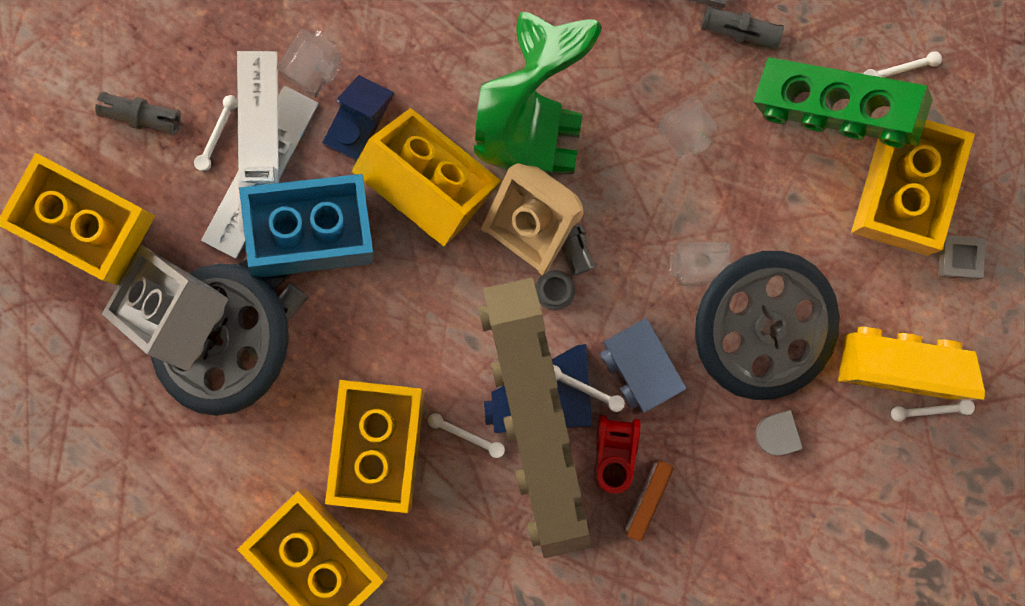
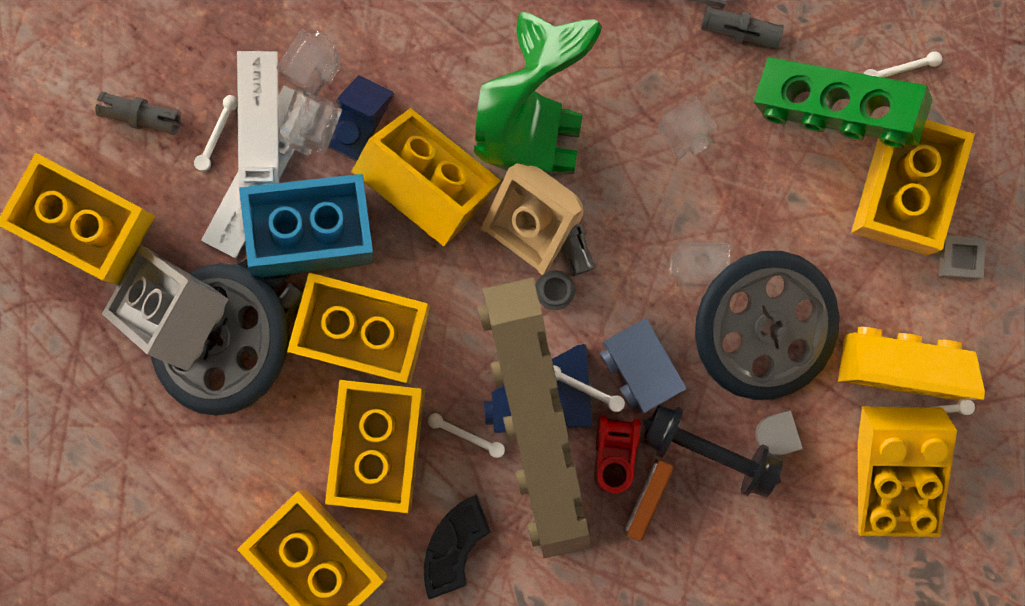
none -> clear brick [280,88,342,155]
none -> yellow brick [287,273,431,384]
none -> black tile [424,494,491,600]
none -> black piece [642,405,783,498]
none -> yellow slope [858,406,957,537]

